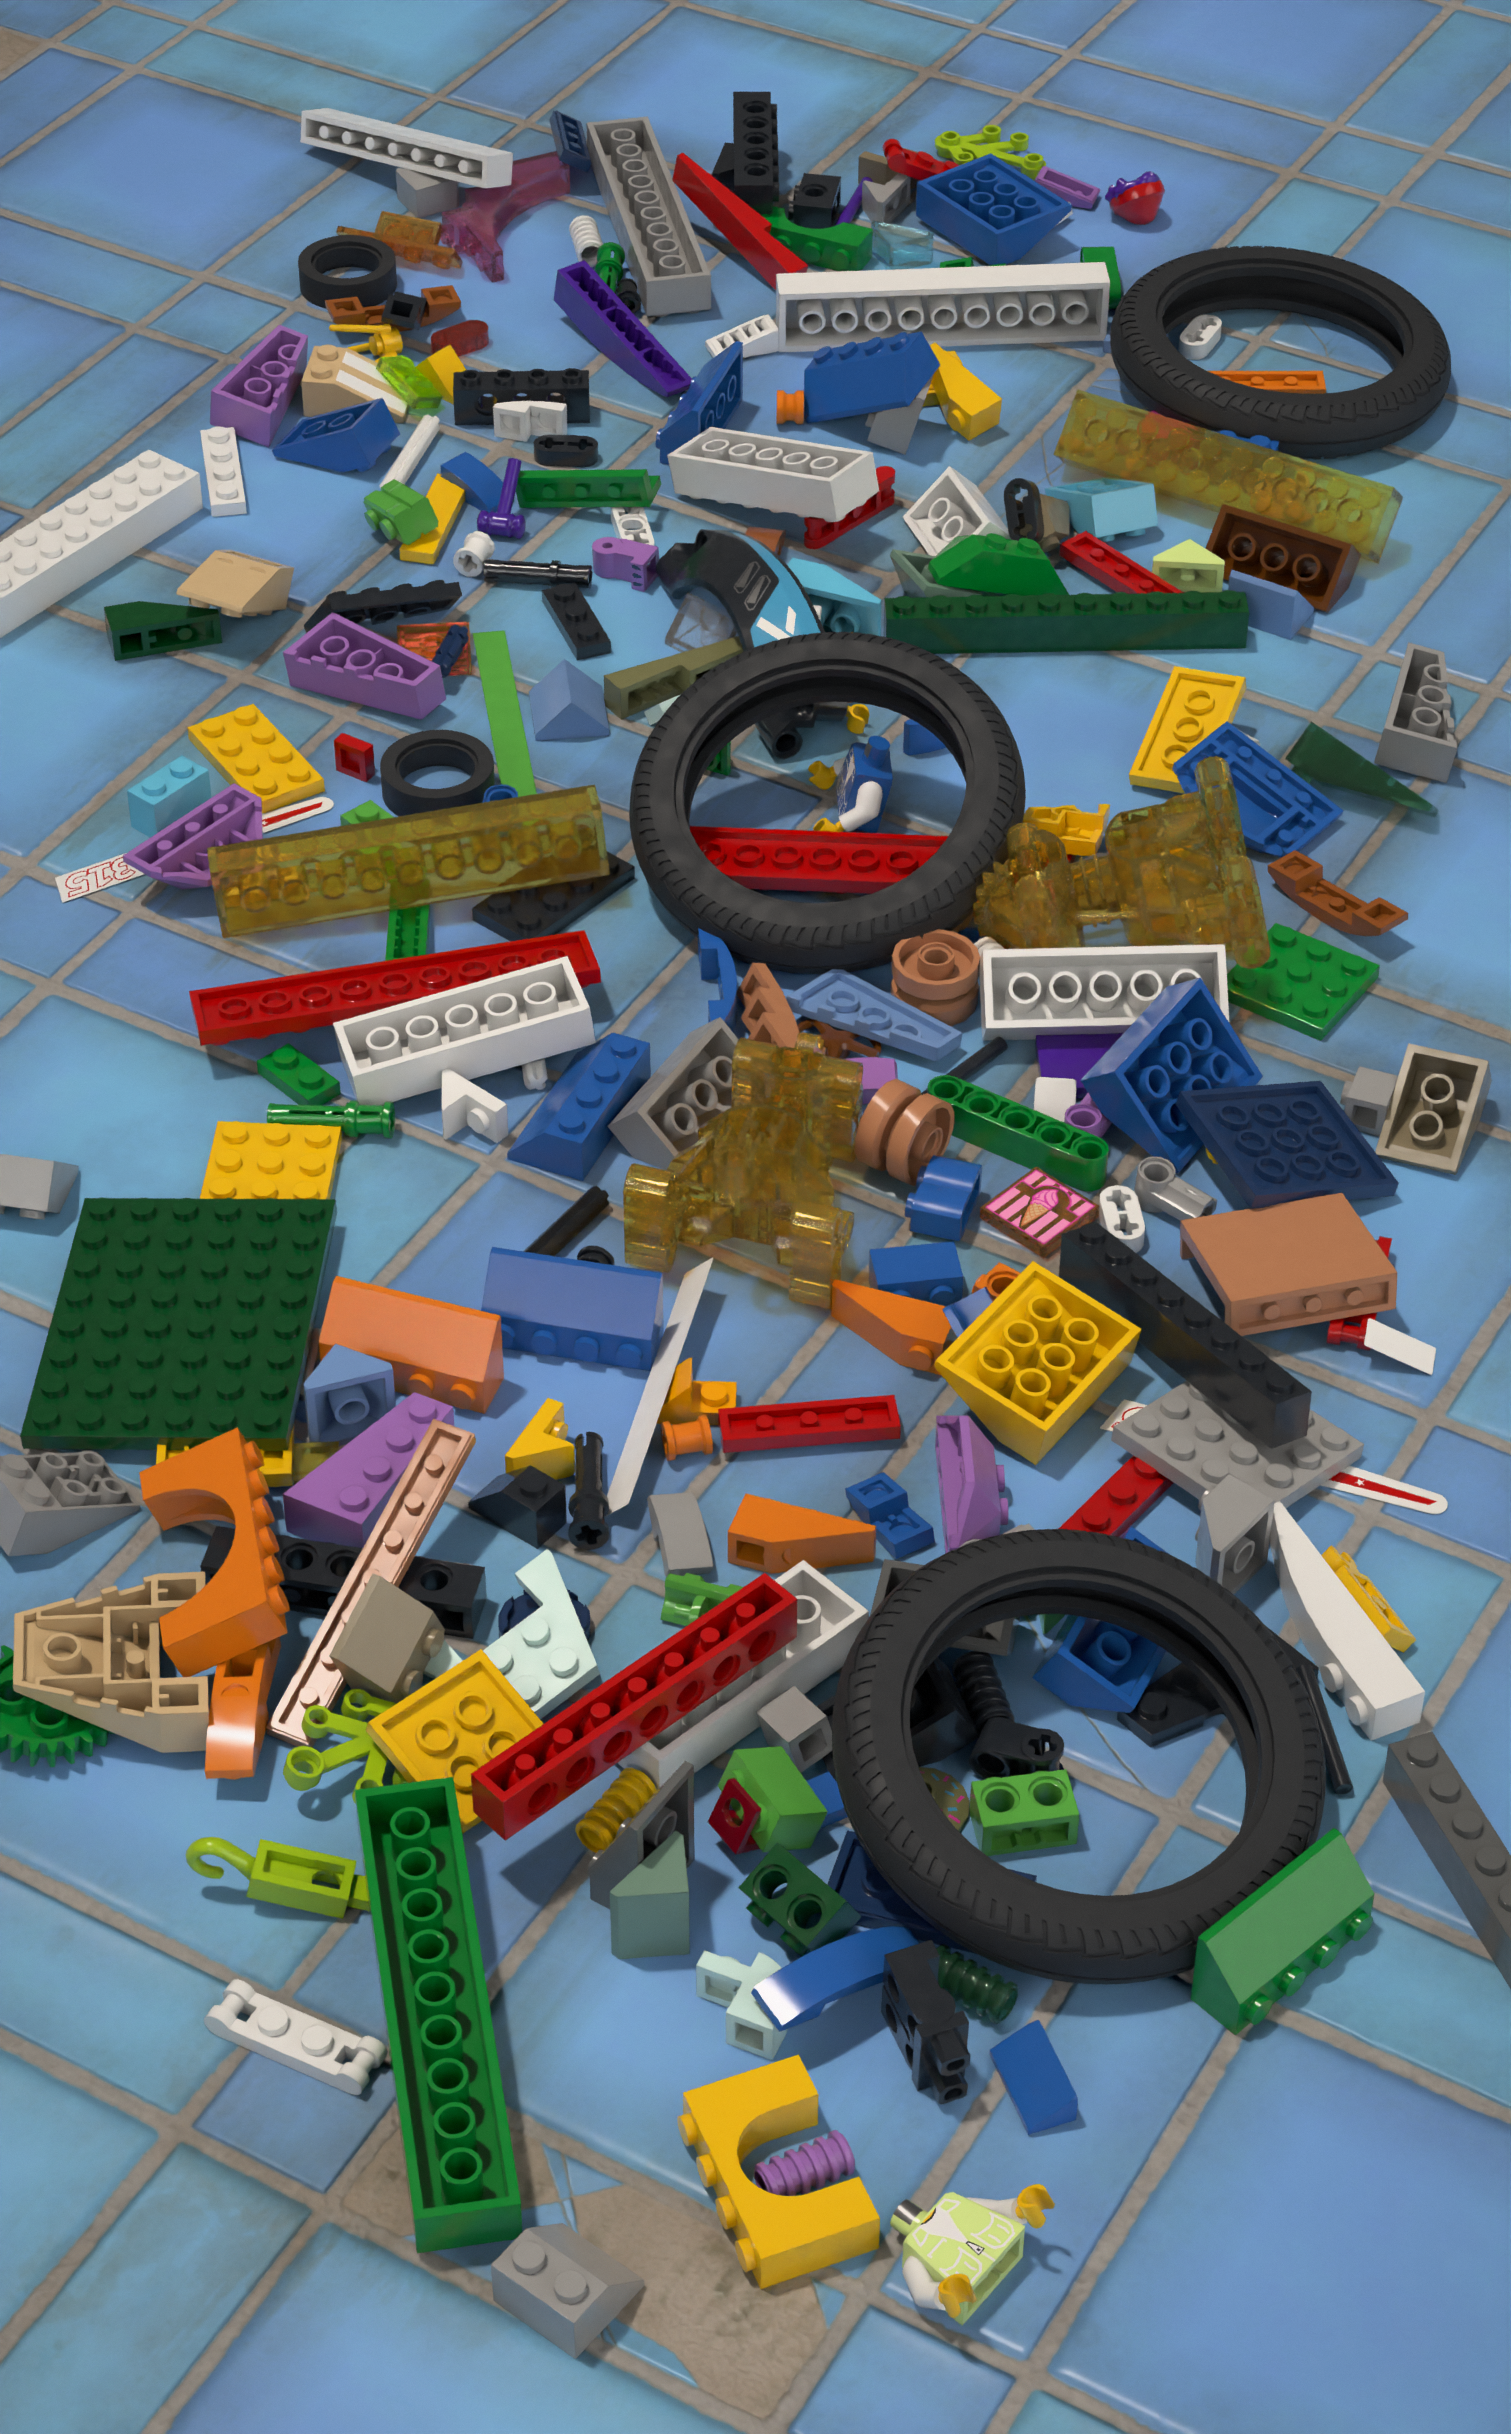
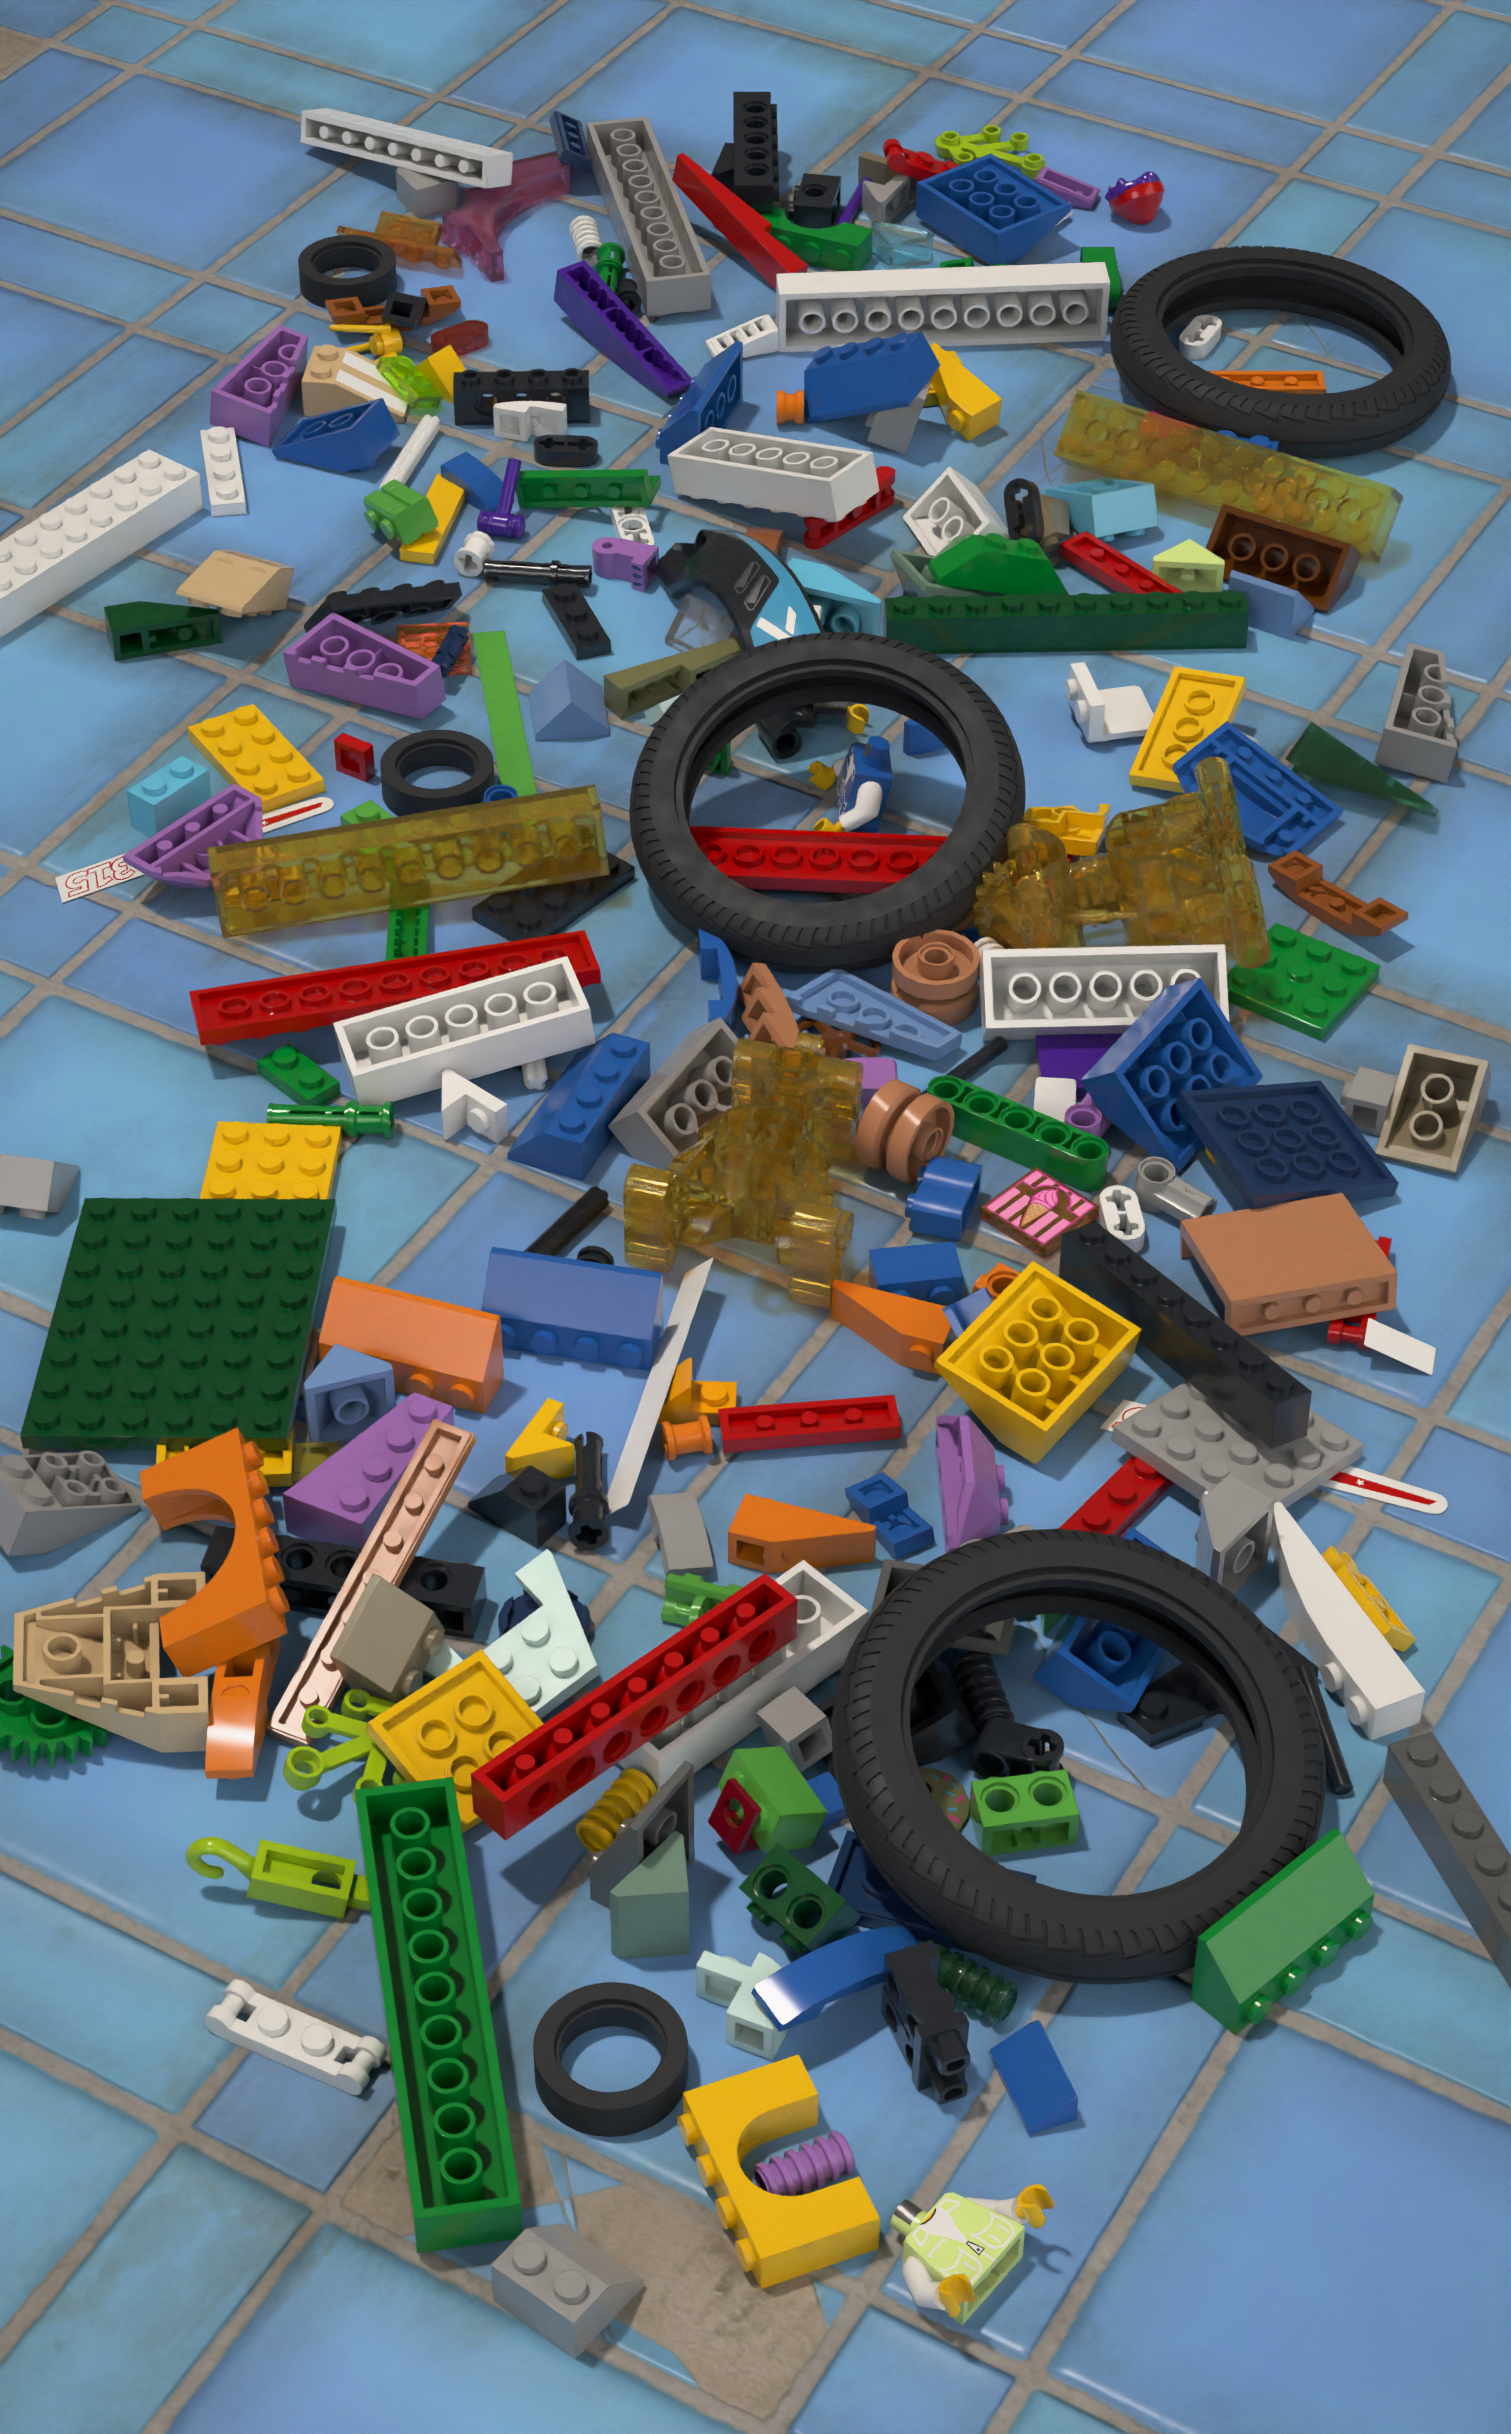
none -> black tyre [533,1982,688,2137]
none -> white bracket [1064,662,1154,743]

